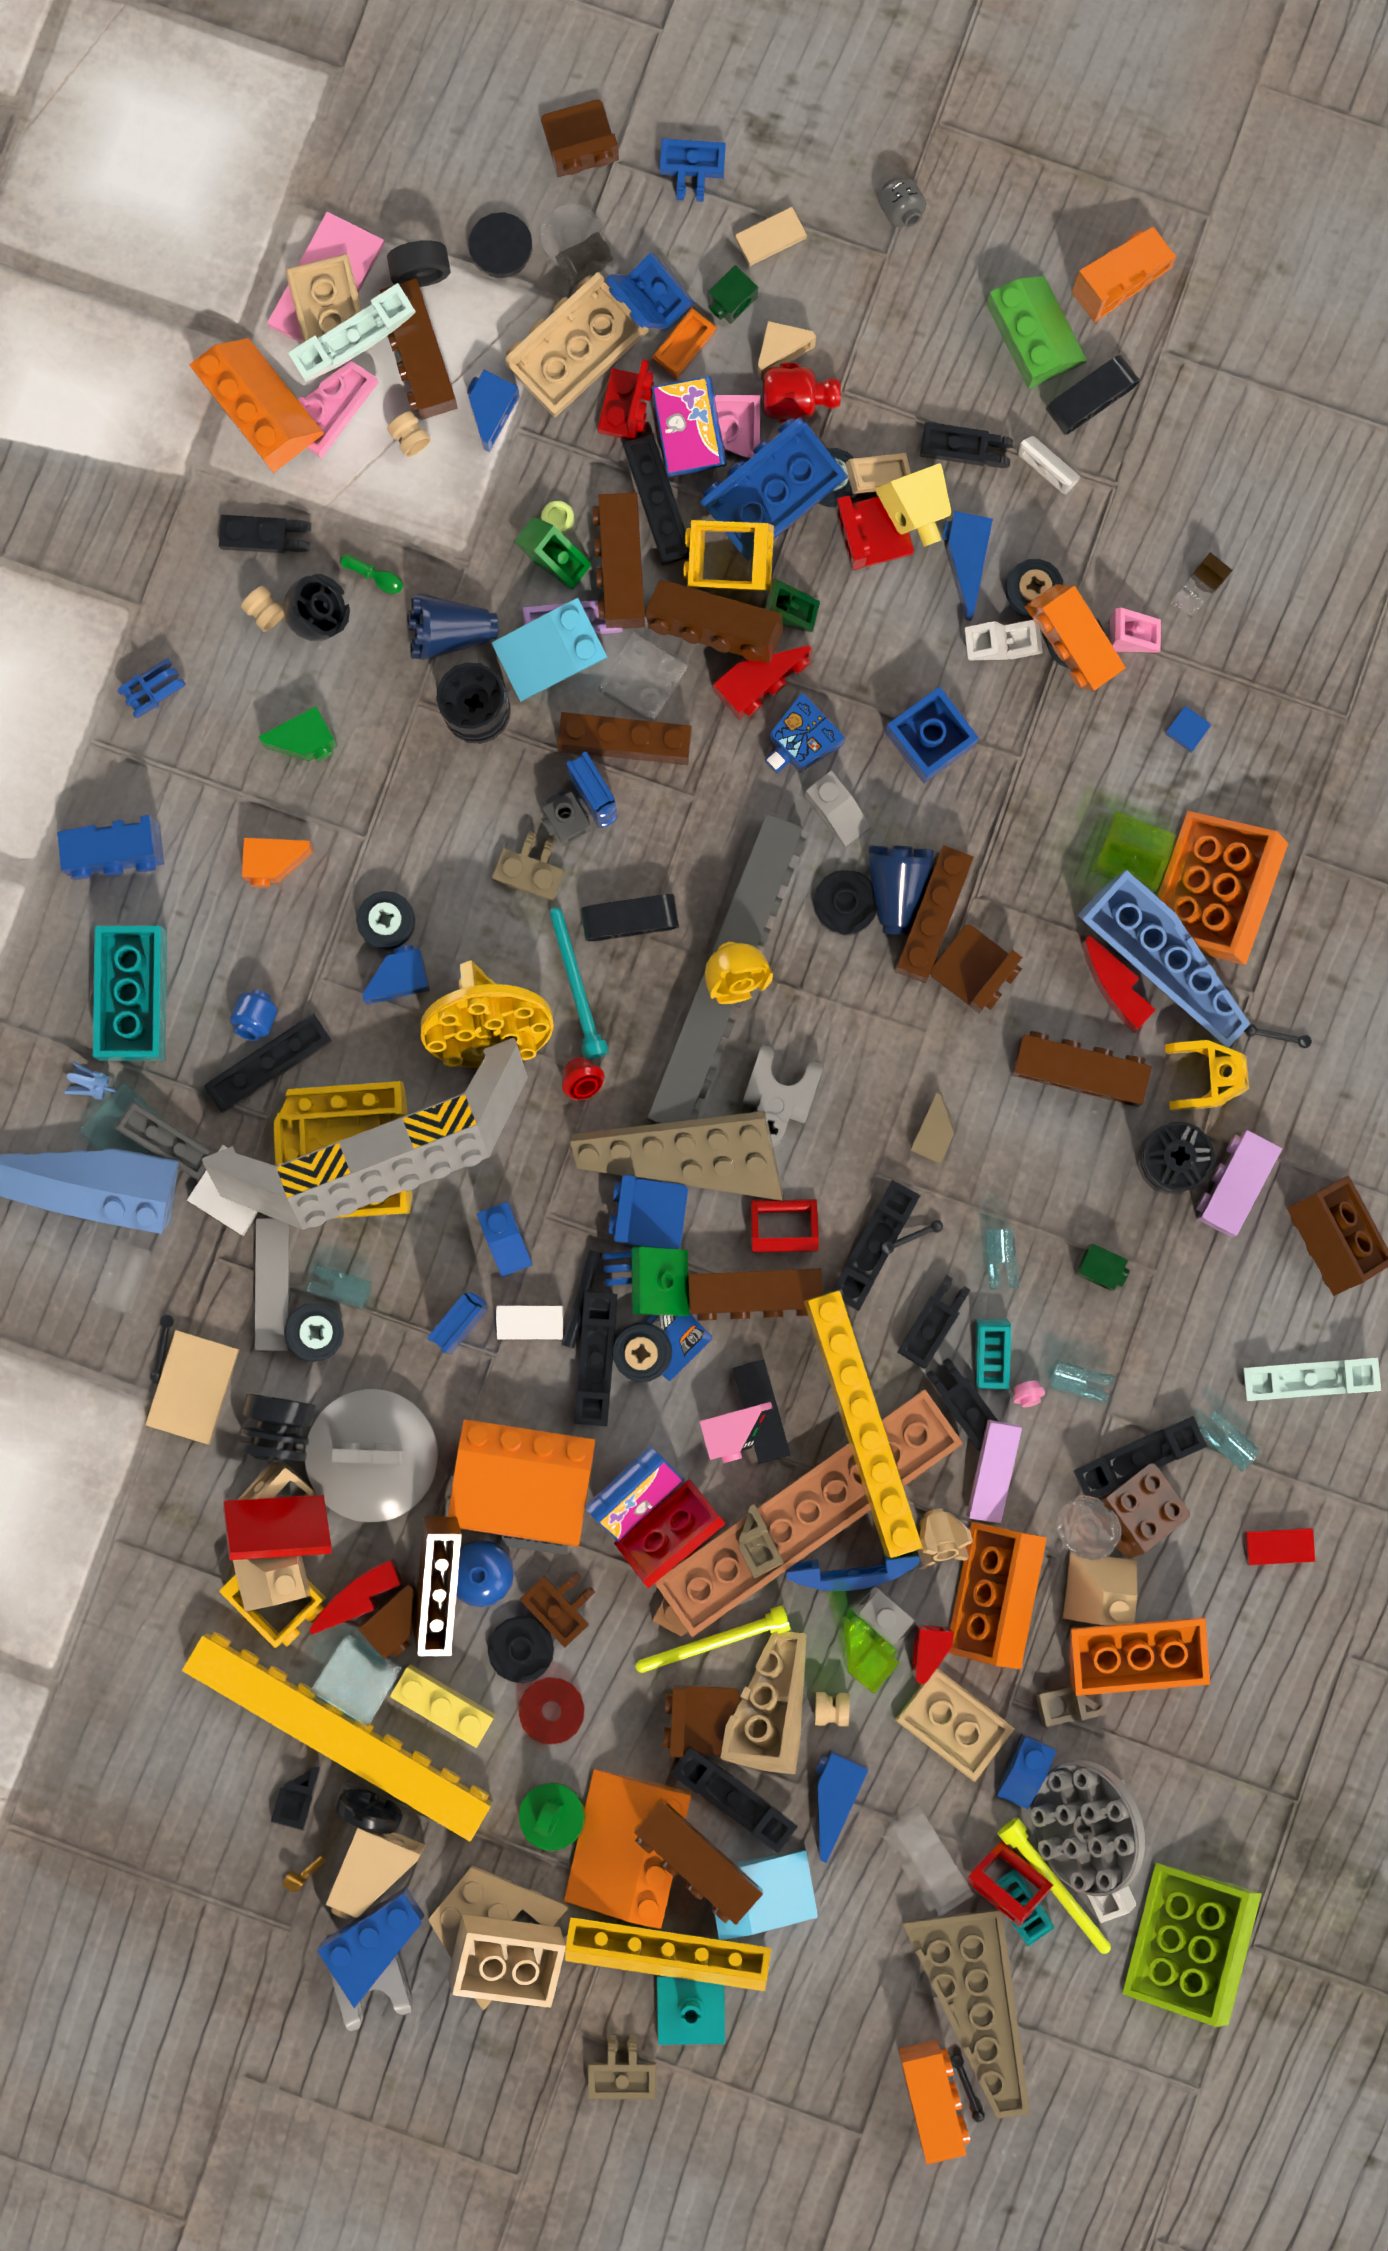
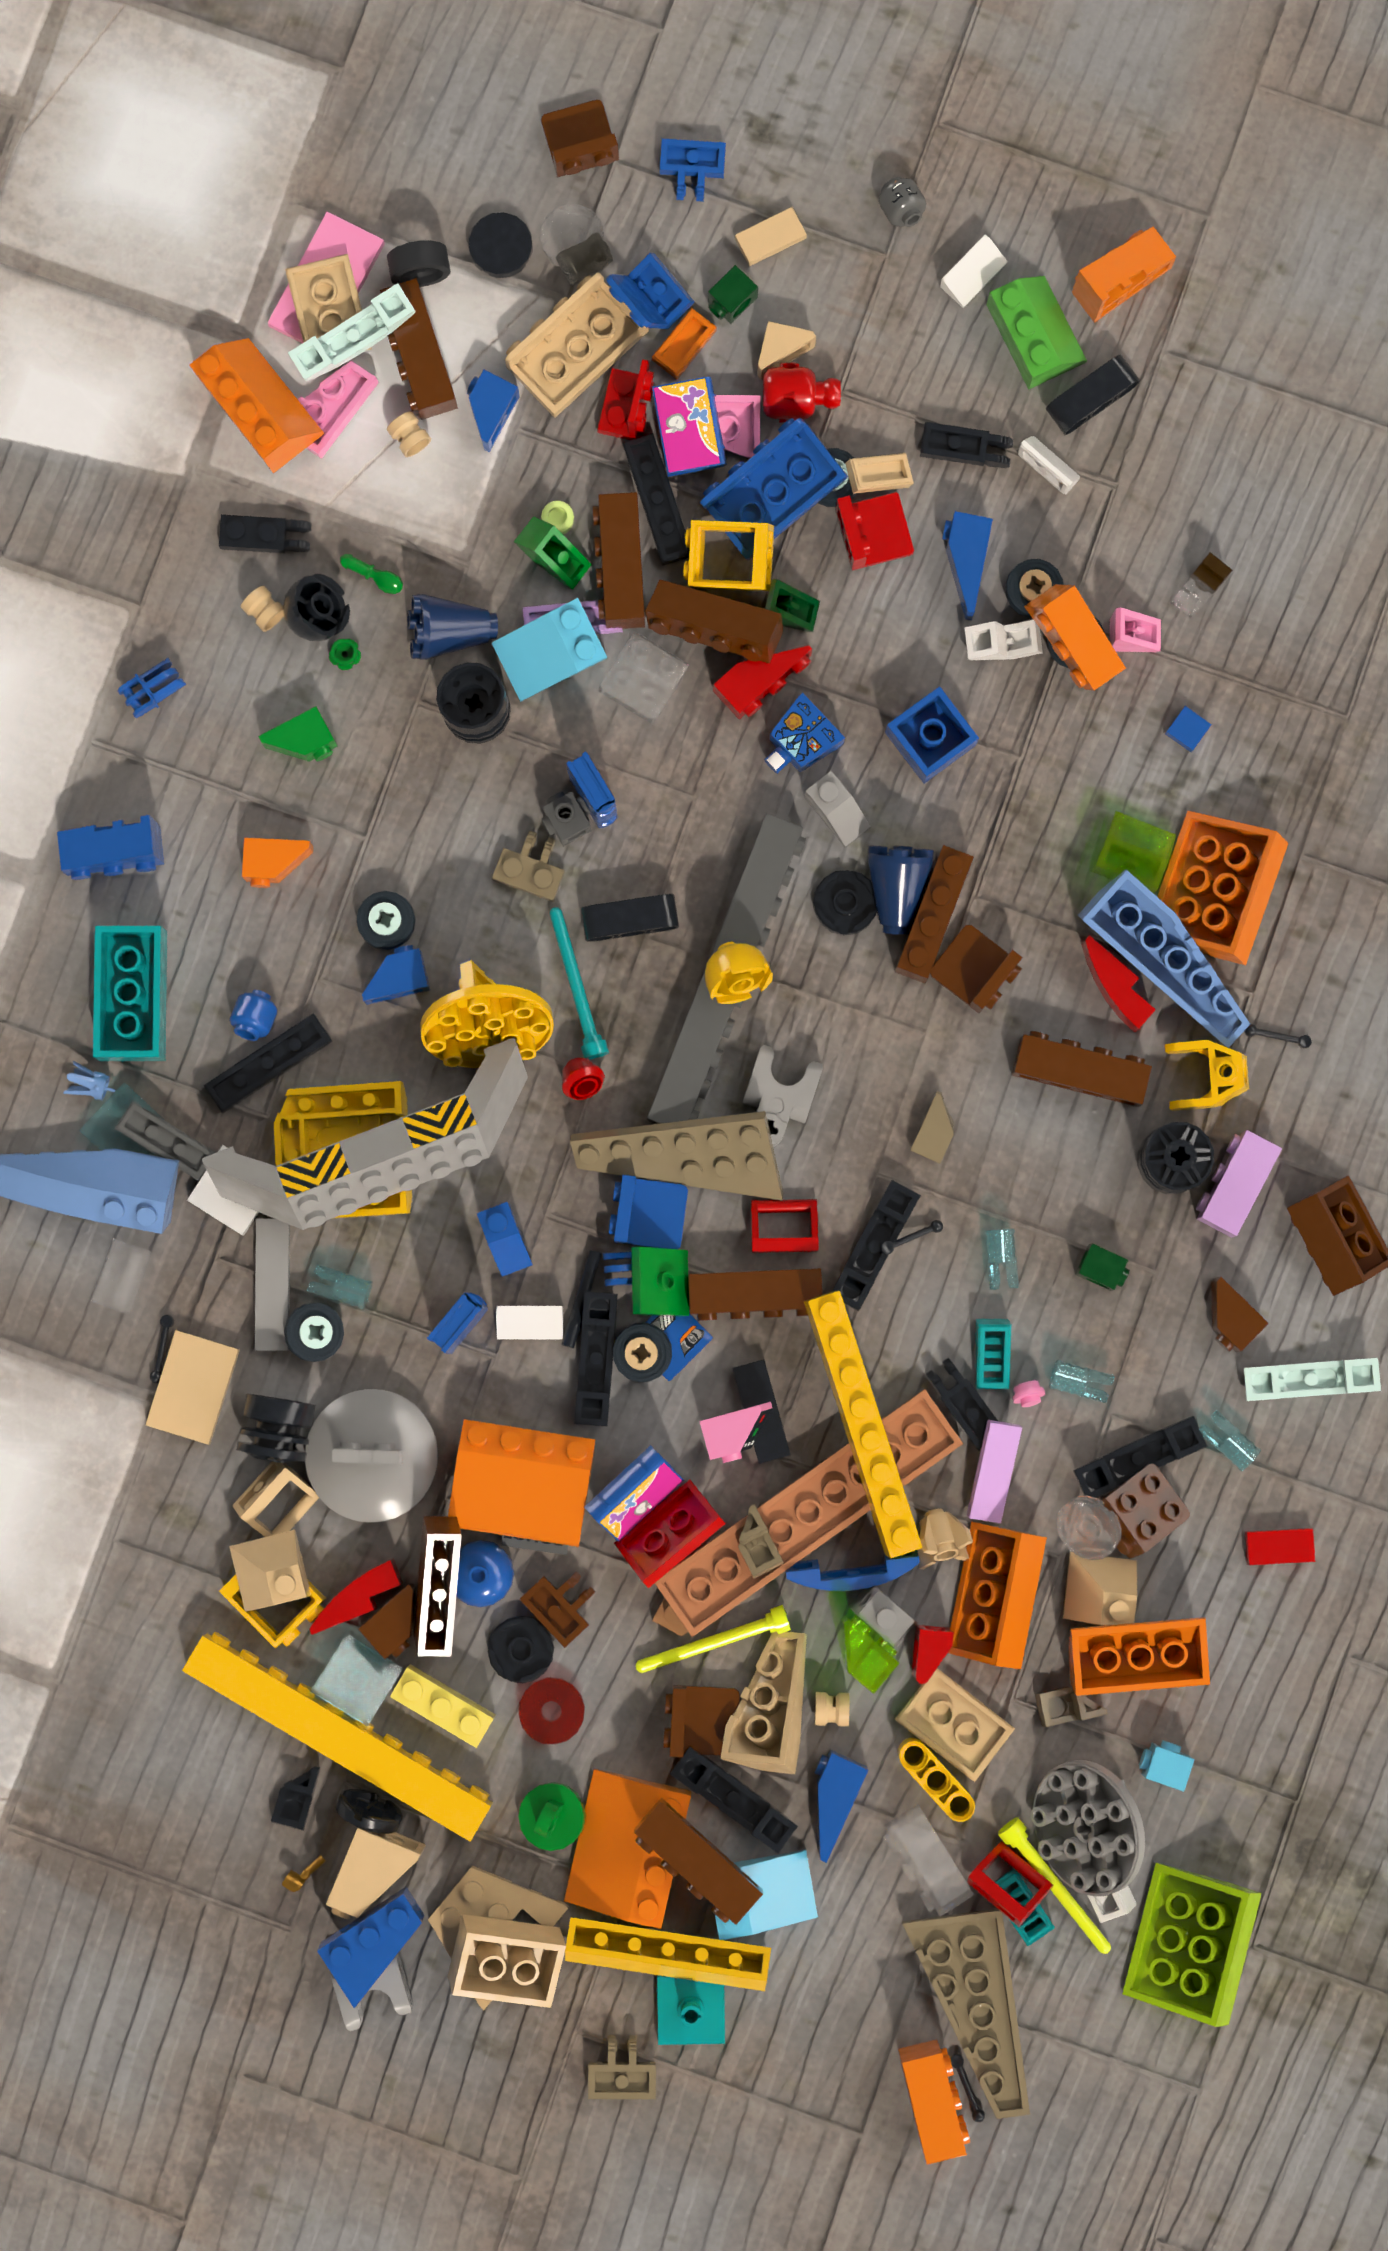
red tile [223,1495,332,1560] -> none
reddish brown brick [558,712,692,765] -> none
light yellow torso [875,463,951,547] -> none
black hinge [897,1275,971,1370] -> none
blue slope [996,1733,1057,1809] -> none
none -> green plate [329,639,361,670]
none -> yellow beam [897,1737,975,1822]
none -> white slope [940,234,1008,308]
none -> medium azure brick [1139,1740,1195,1792]
none -> reddish brown slope [1211,1277,1269,1352]

